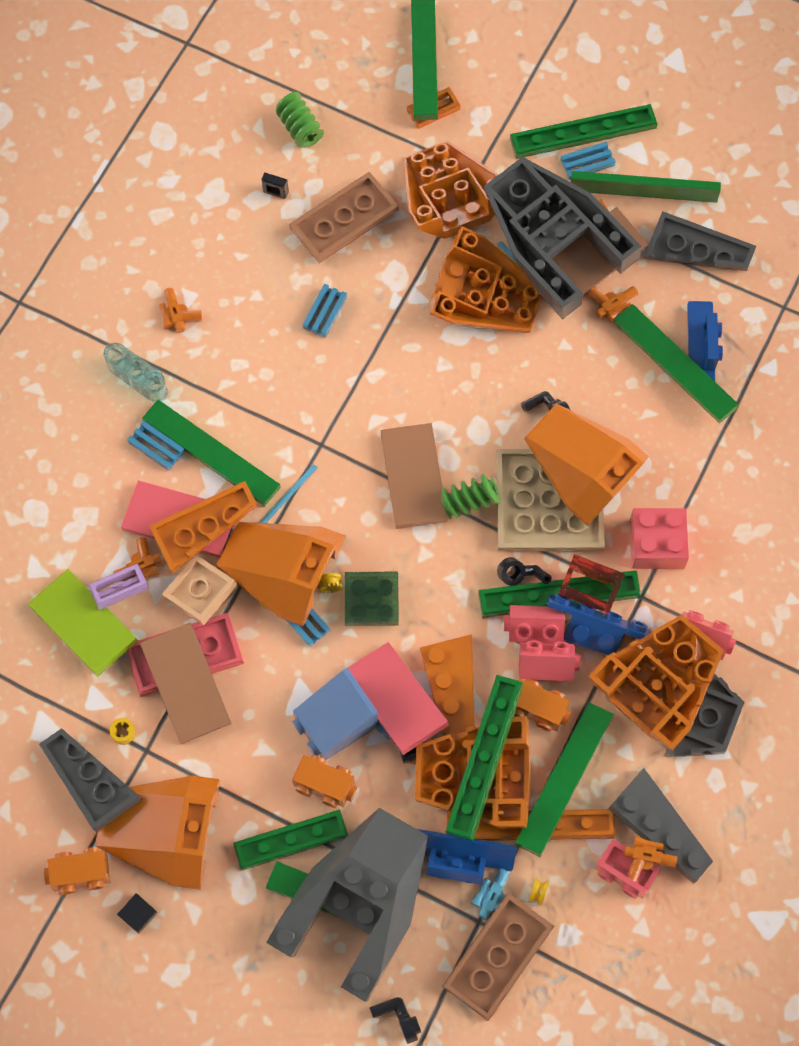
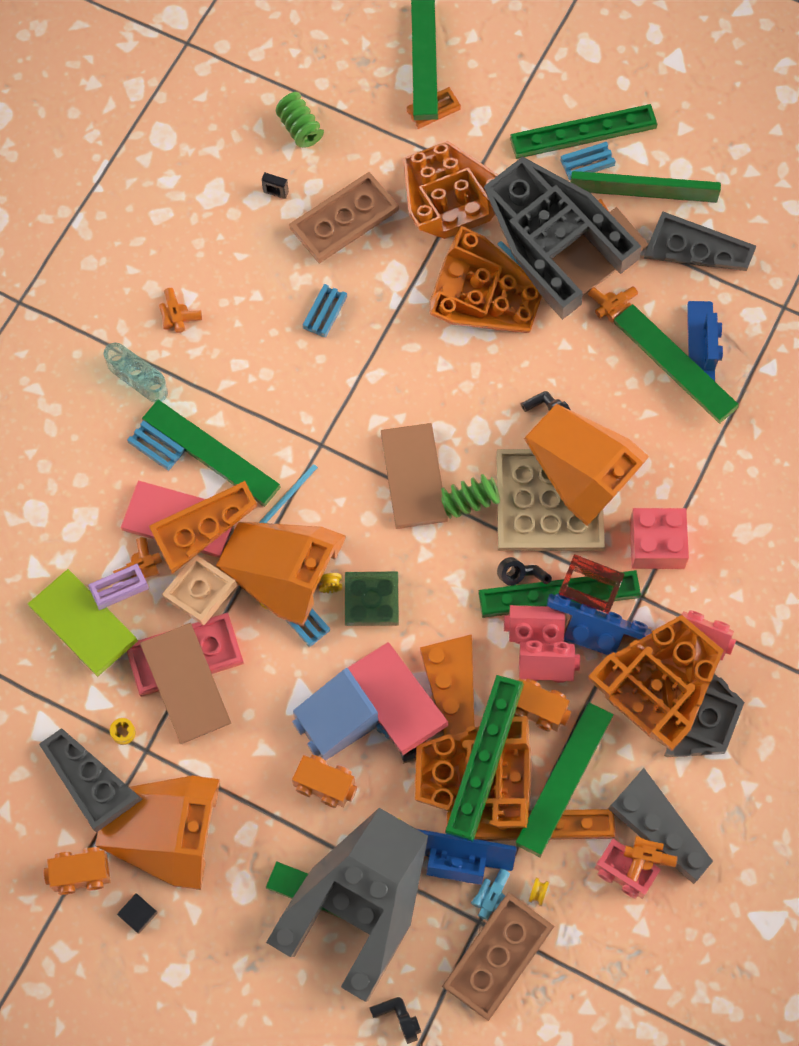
green tile [233,809,348,871] -> none

